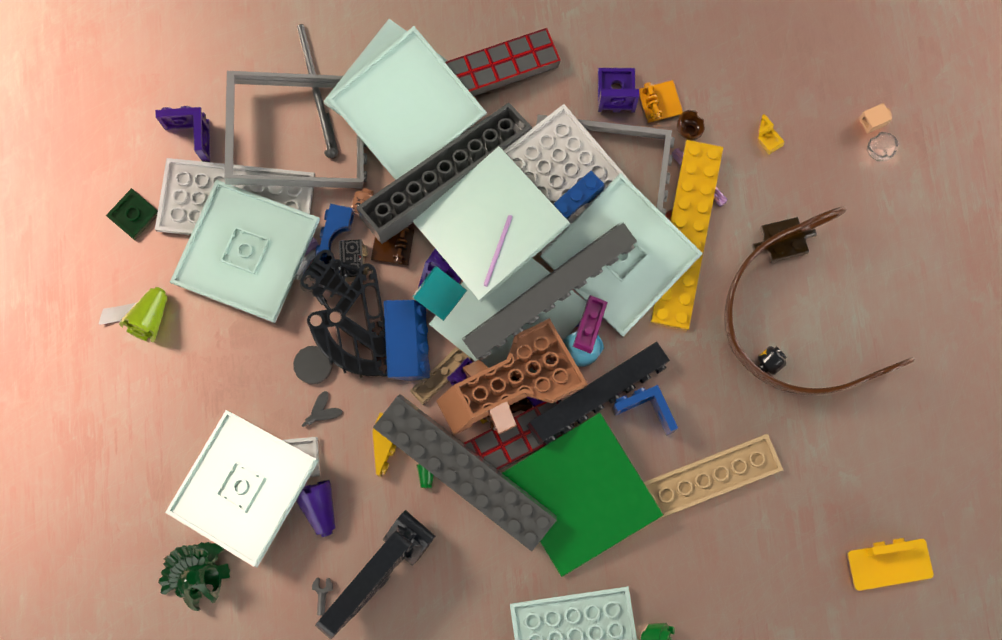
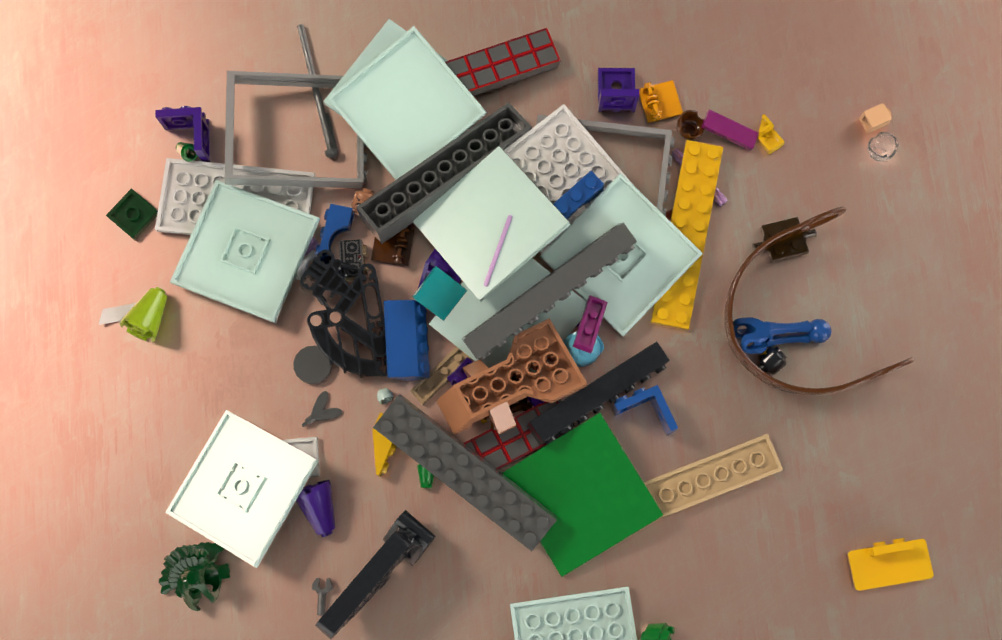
none -> green cone [176,142,198,162]
none -> light aqua hinge [377,388,394,404]
none -> magenta tile [701,109,759,151]
none -> blue piece [733,317,832,354]

